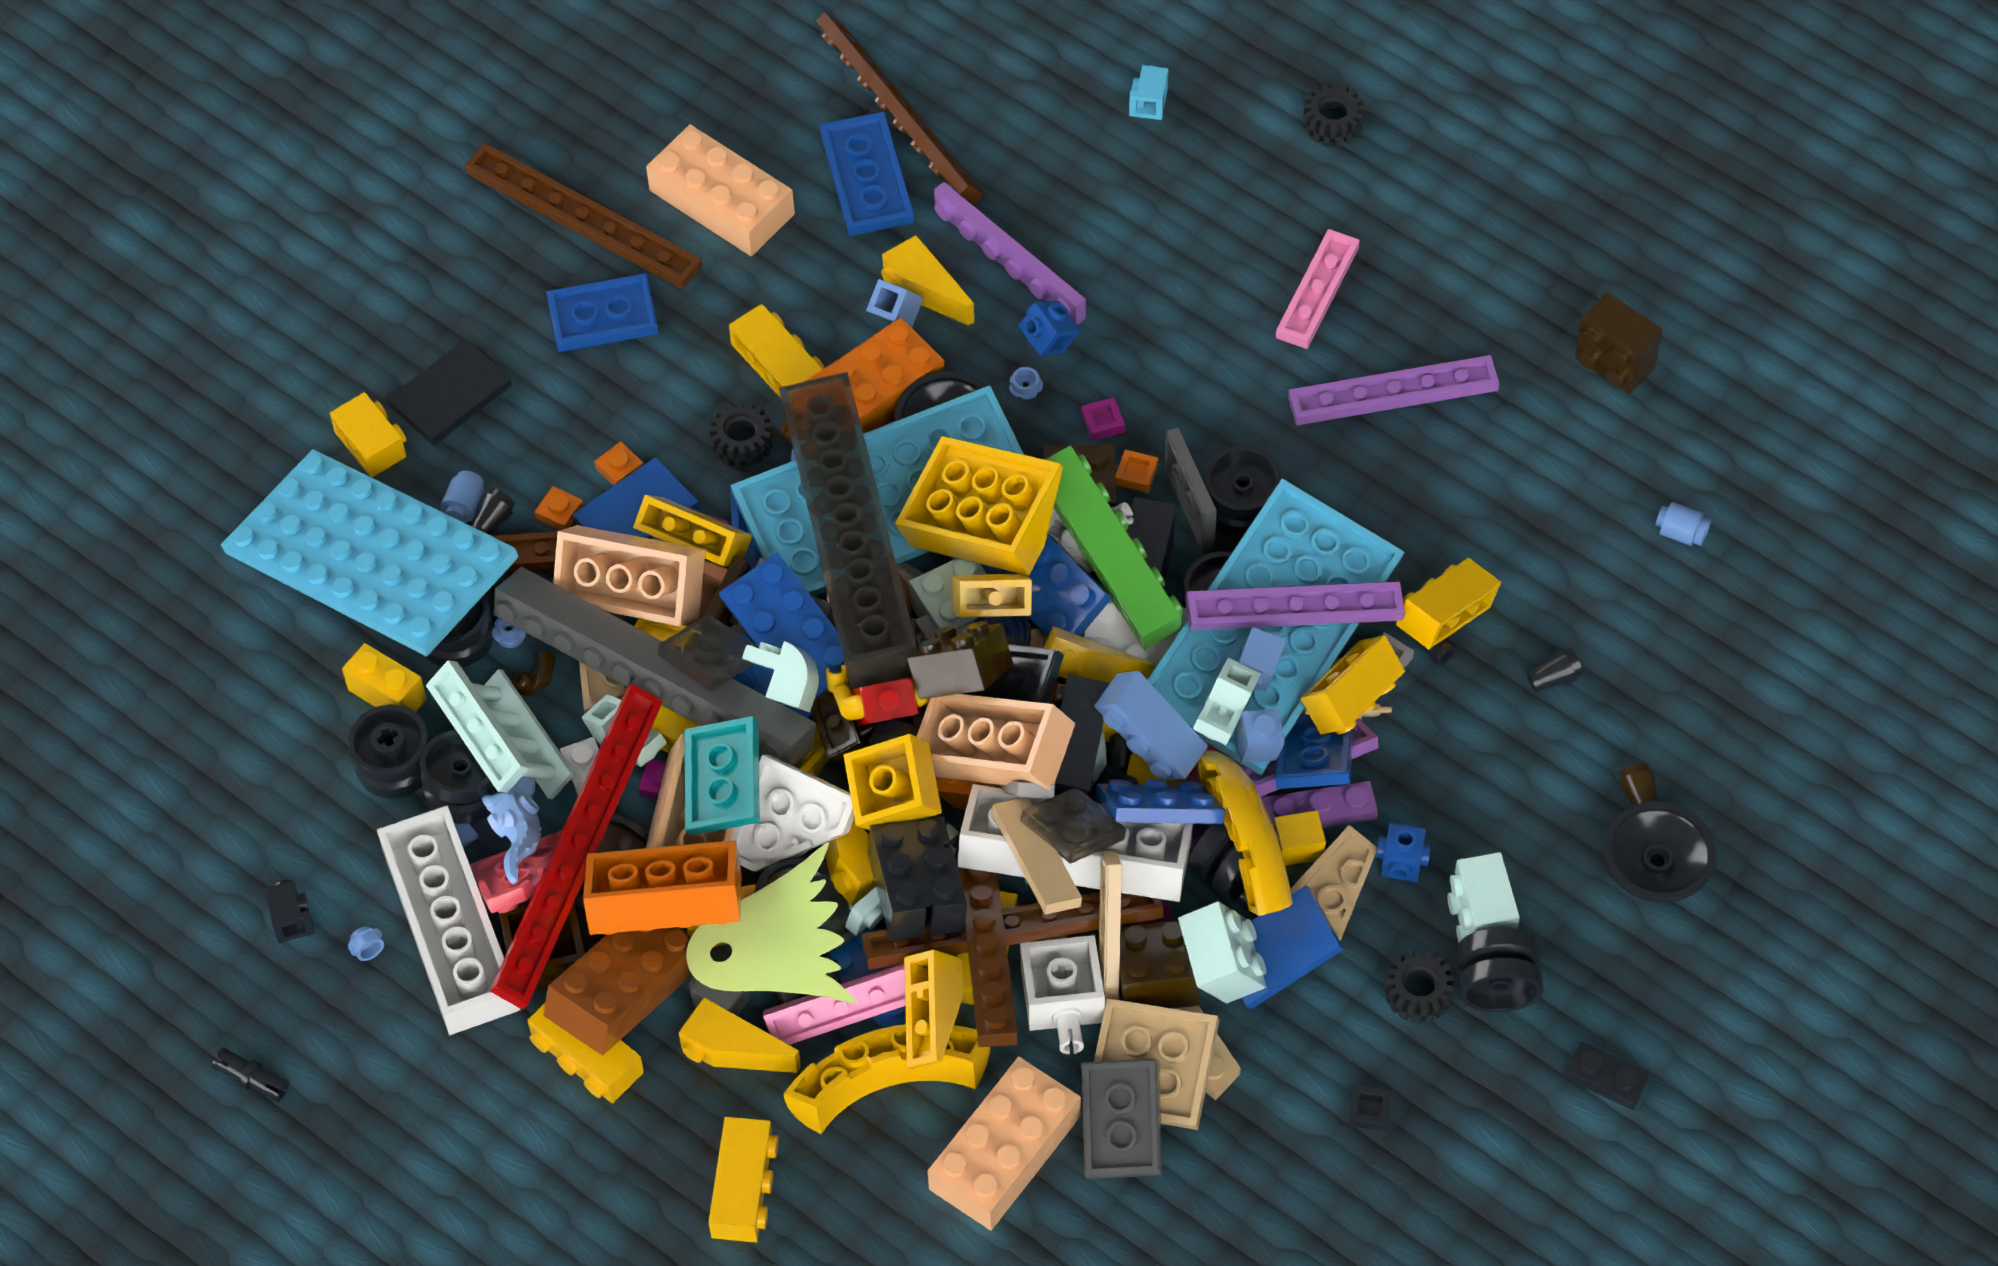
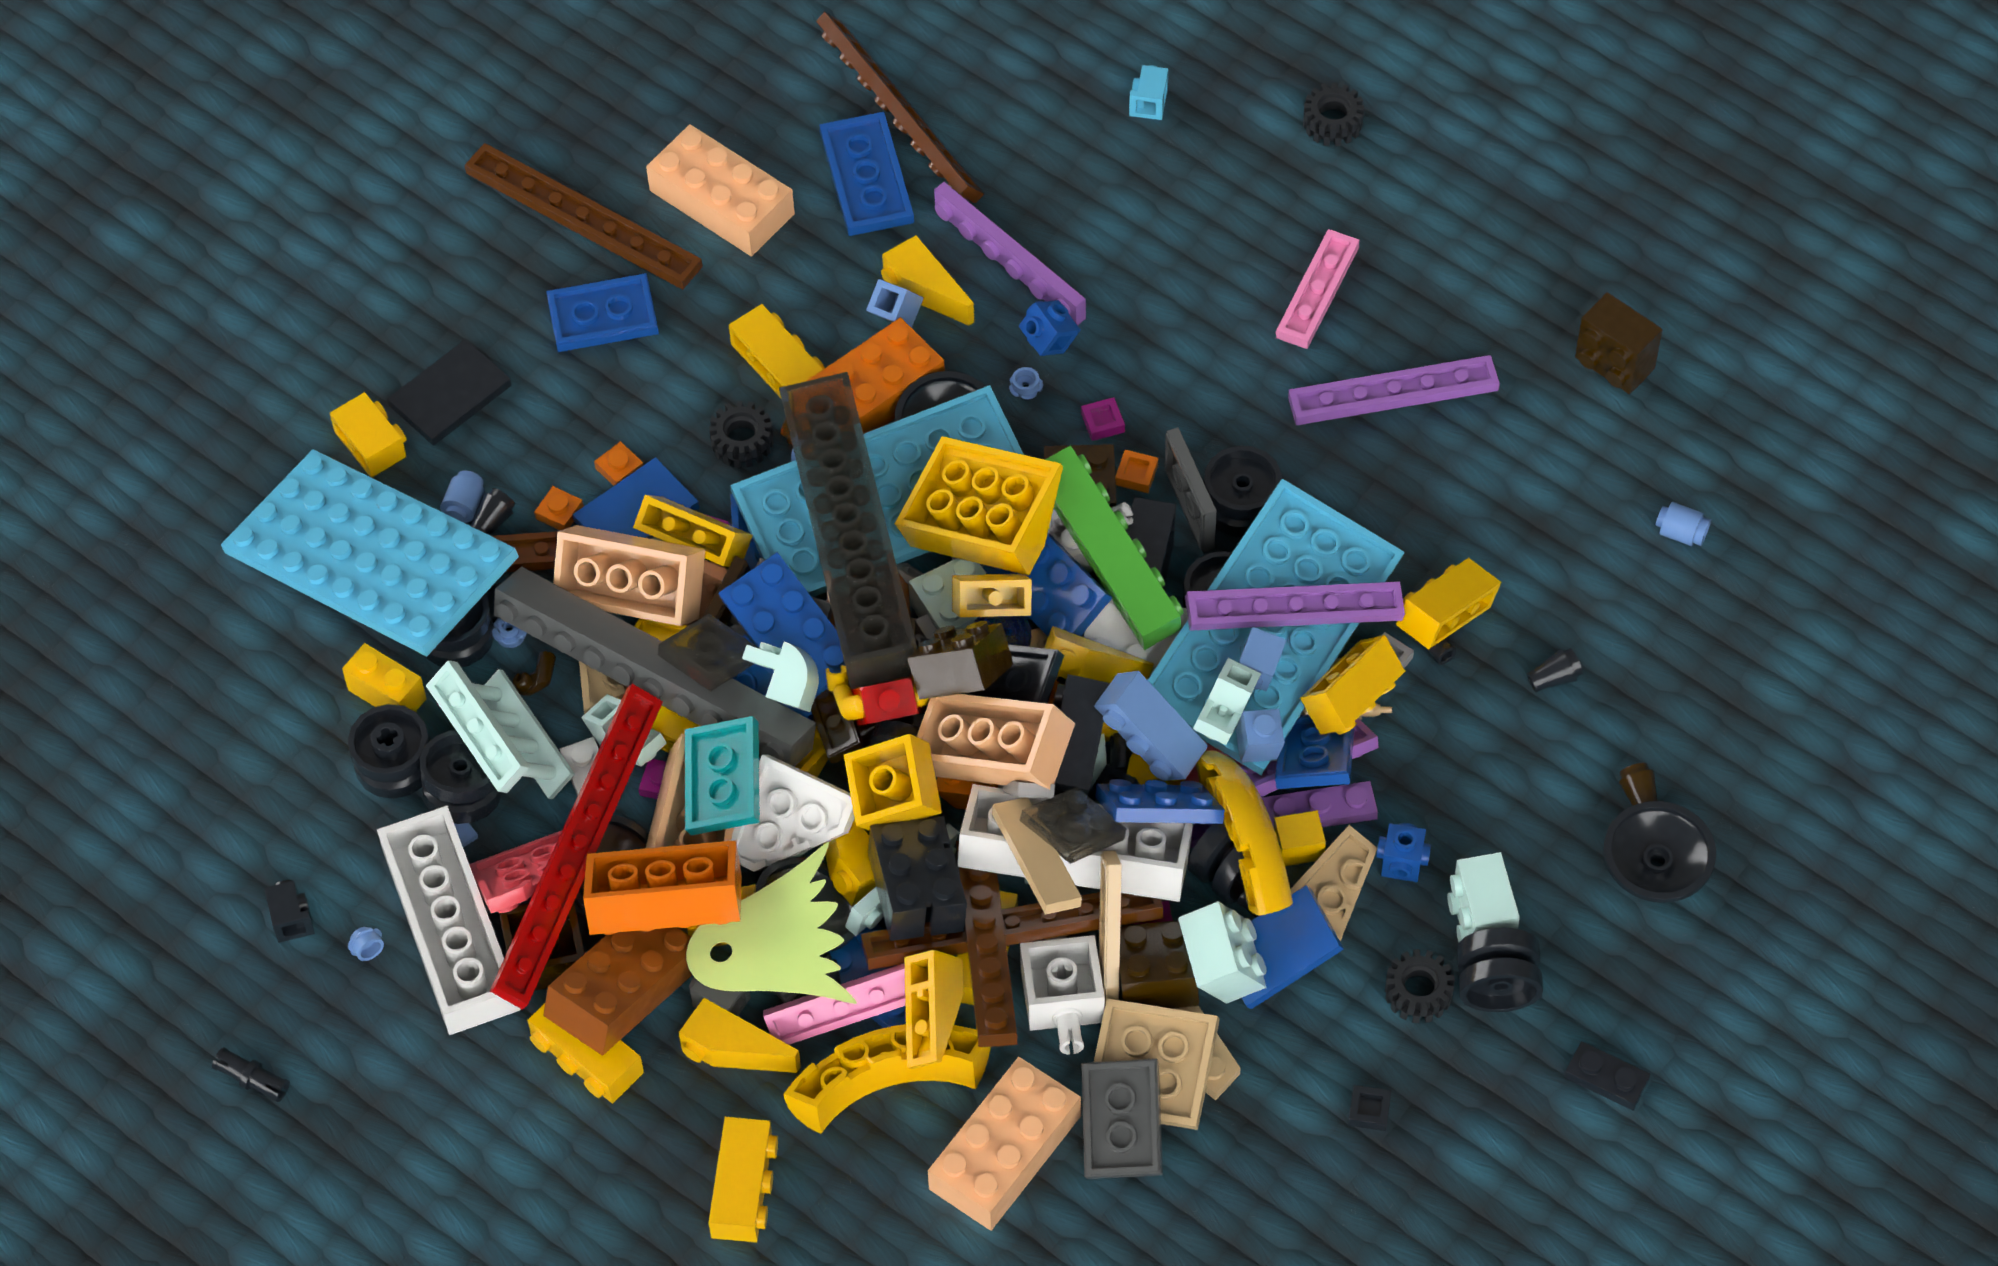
light blue animal [482,776,542,884] -> none

